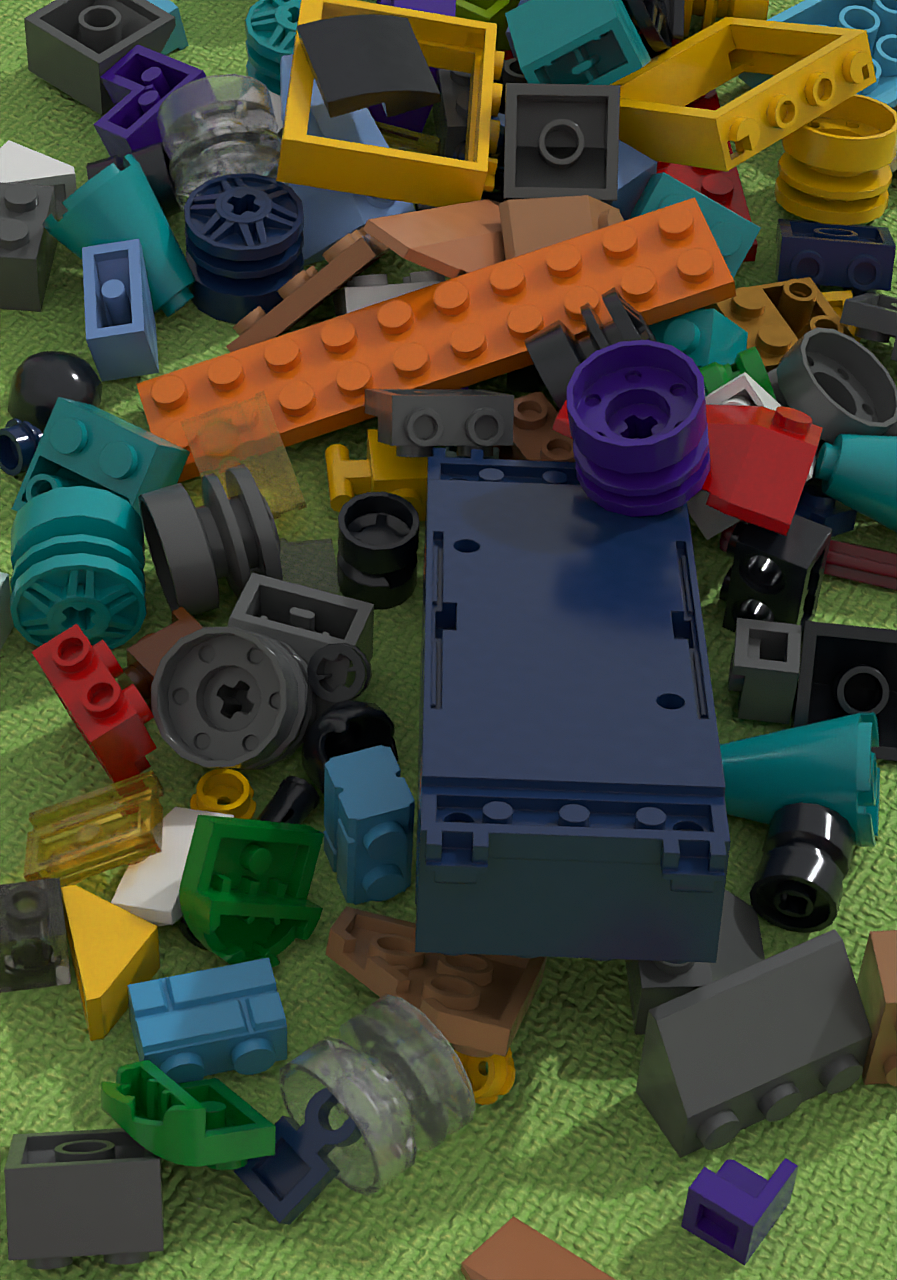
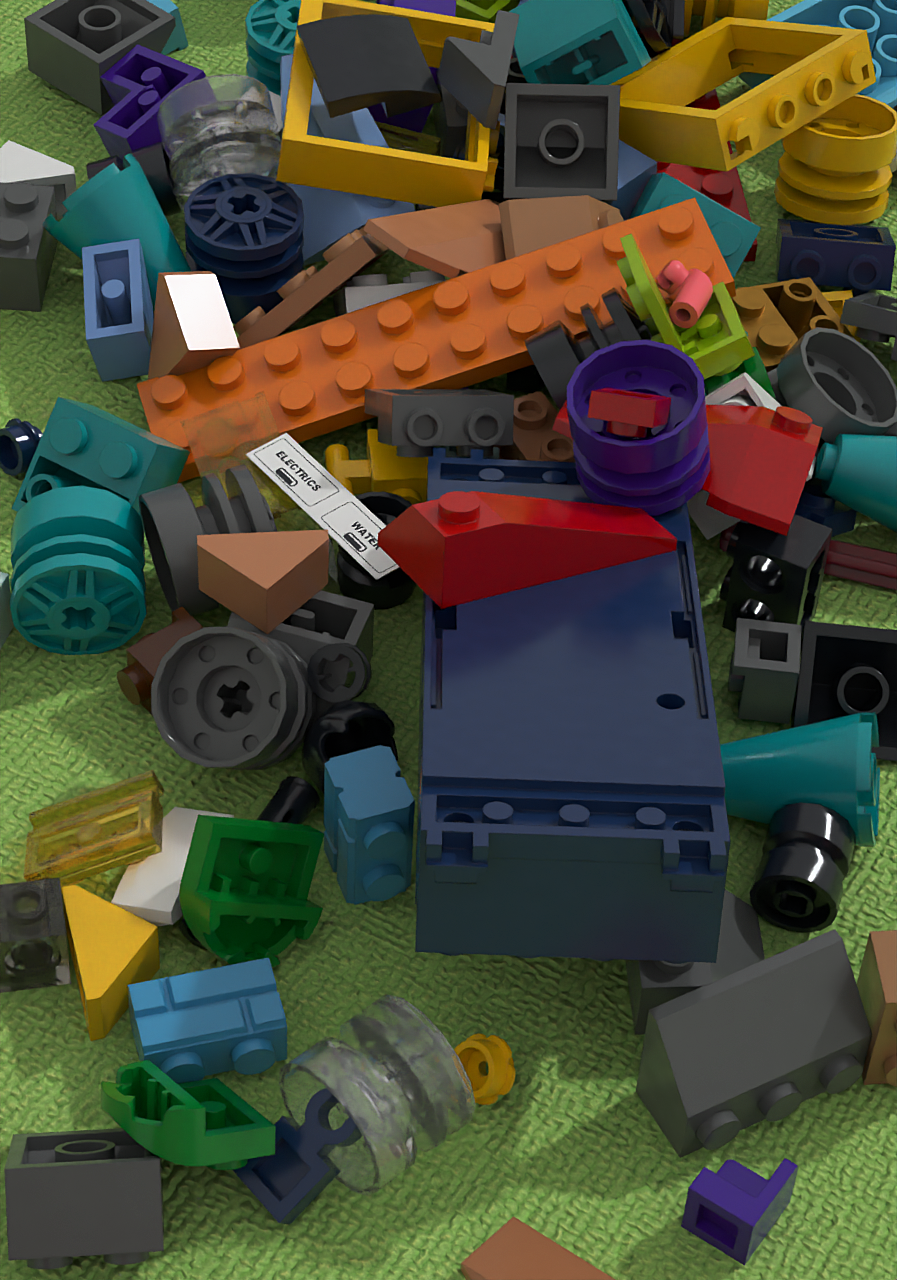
black hair [8,351,102,433] -> none
red plate [31,624,157,810] -> none
yellow plate [190,768,256,819] -> none
medium nougat plate [325,906,547,1057] -> none
none -> slope [148,271,240,380]
none -> nougat slope [197,529,329,634]
none -> white sticker [245,433,399,580]
none -> red wedge [378,491,677,609]
none -> dark grey slope [438,10,520,129]
none -> red plate [587,387,672,437]
none -> lime bracket [616,233,755,379]
none -> coral arm [656,260,713,328]

